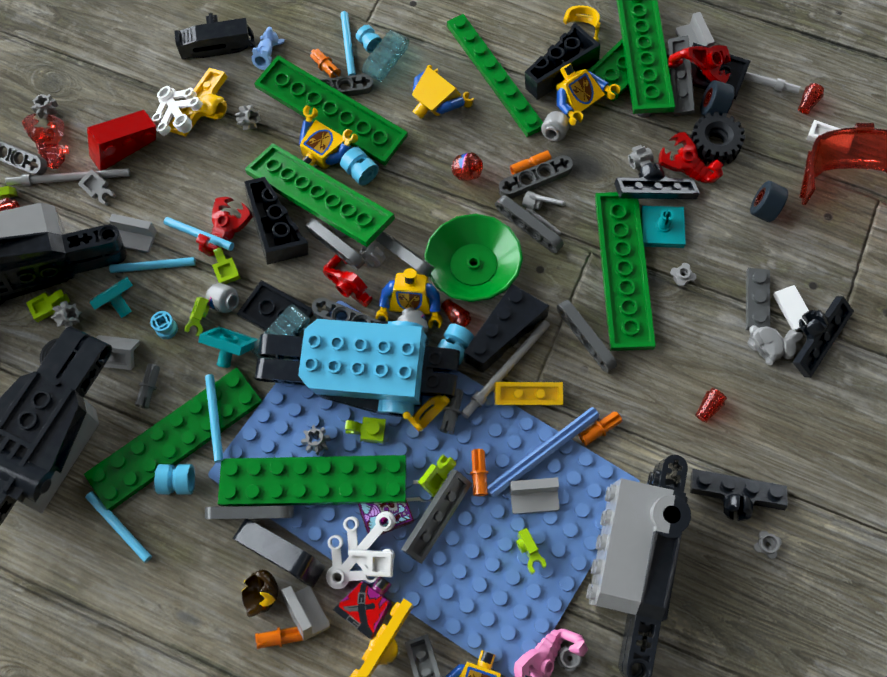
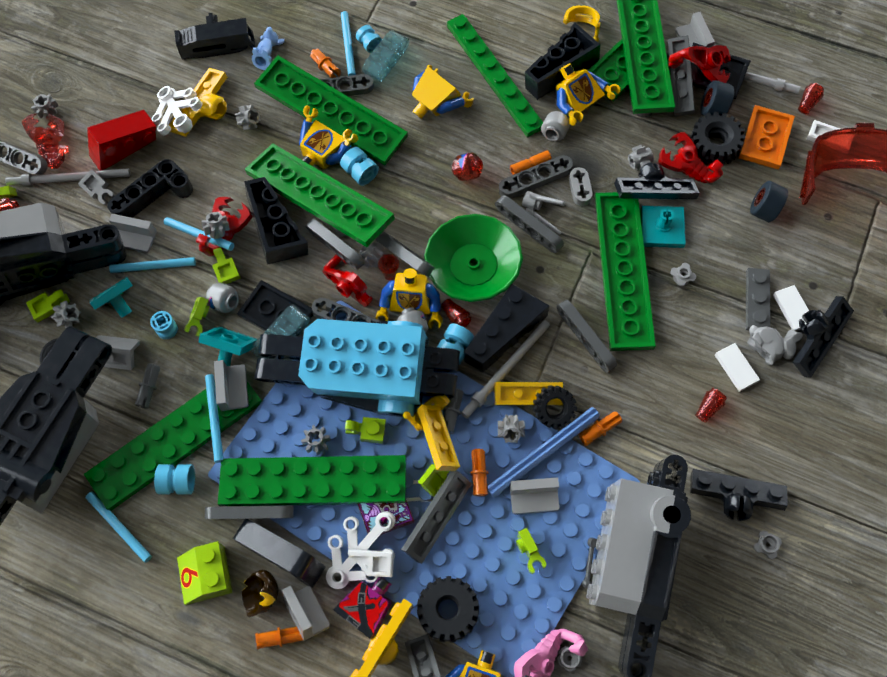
none -> black beam [107,159,193,218]
none -> lime slope [177,541,233,605]
none -> light grey gear [201,212,230,239]
none -> light grey panel [214,360,249,411]
none -> clear red cone [378,254,400,281]
none -> yellow plate [417,404,460,471]
none -> black tyre [417,576,479,643]
none -> light grey gear [497,415,525,443]
none -> black tyre [533,385,577,429]
none -> light grey beam [569,167,592,206]
none -> dark grey hinge [582,537,597,588]
none -> white tile [715,343,760,392]
none -> orange plate [739,105,795,170]

